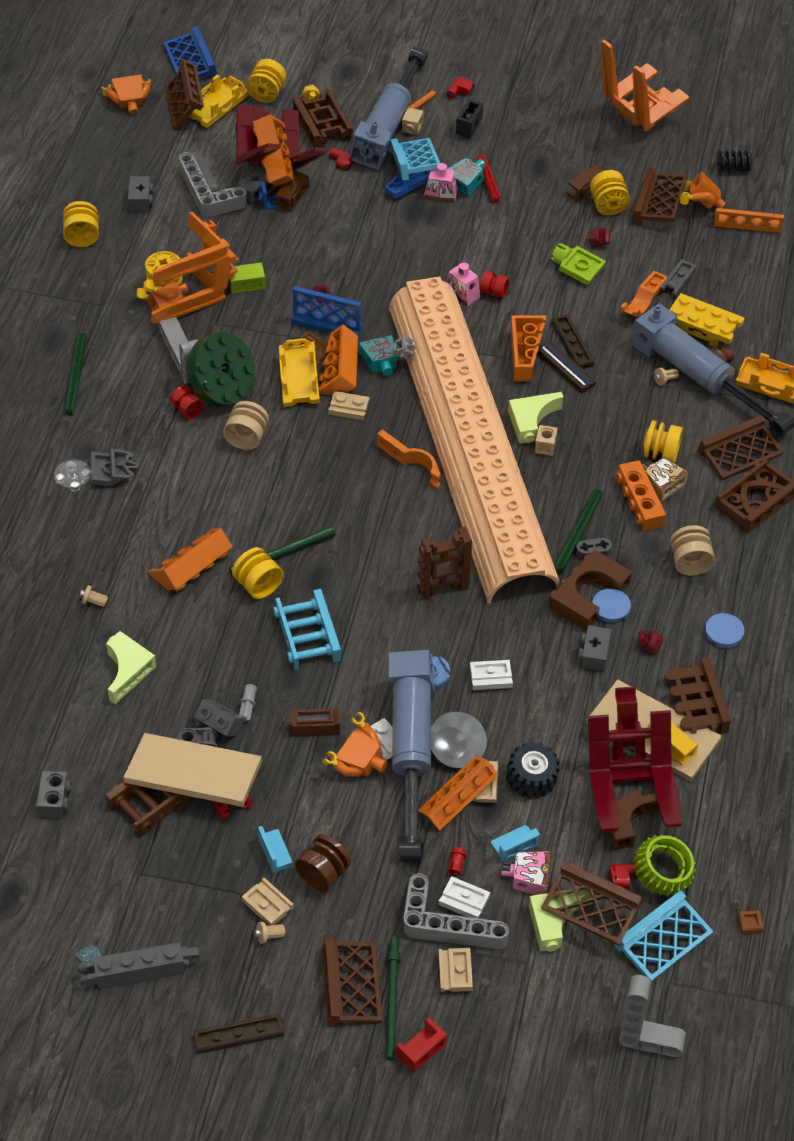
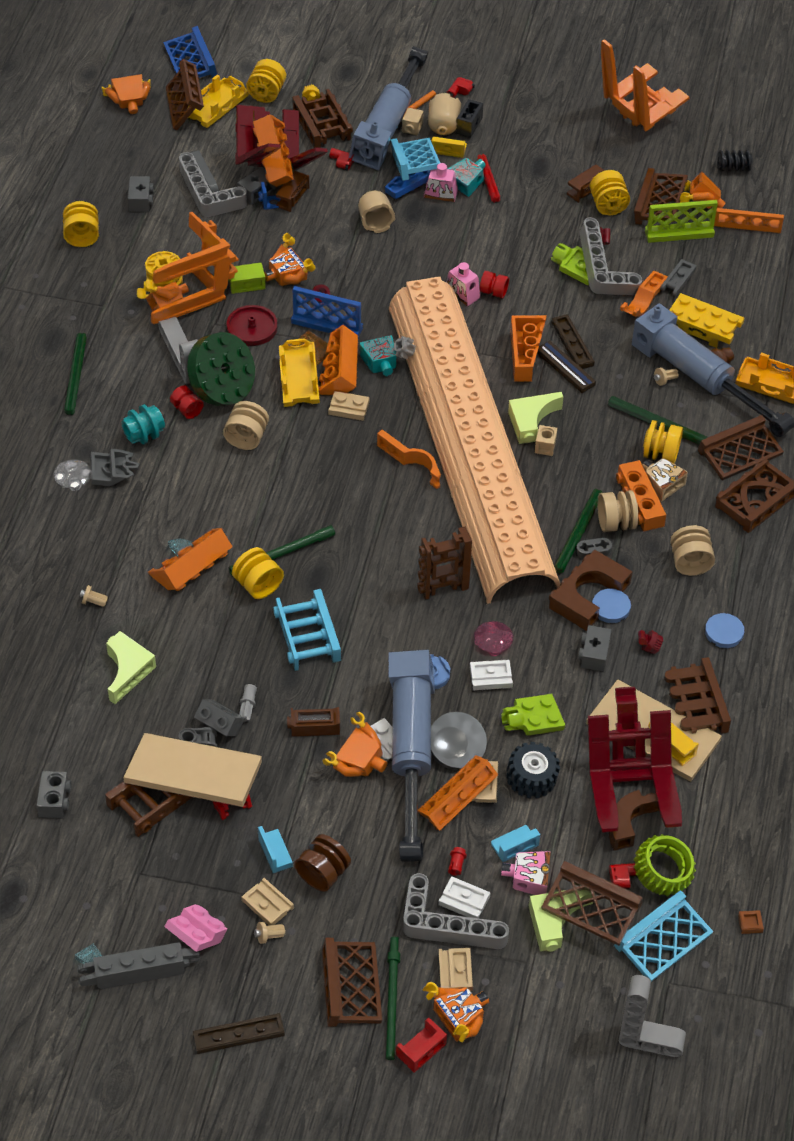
none -> teal piece [121,404,165,444]
none -> bright pink plate [165,904,227,952]
none -> clear light blue tile [168,539,193,556]
none -> dark red piece [227,305,277,346]
none -> torso [264,233,316,286]
none -> tan cylinder [358,191,395,233]
none -> torso [422,982,489,1042]
none -> tan cylinder [428,93,461,135]
none -> yellow panel [432,137,467,158]
none -> clear pink dish [474,621,513,656]
none -> lime plate [501,694,566,736]
none -> light grey beam [580,217,642,295]
none -> tan wheel [598,490,638,532]
none -> dark green axle [608,396,708,445]
none -> lime fence [645,200,718,243]

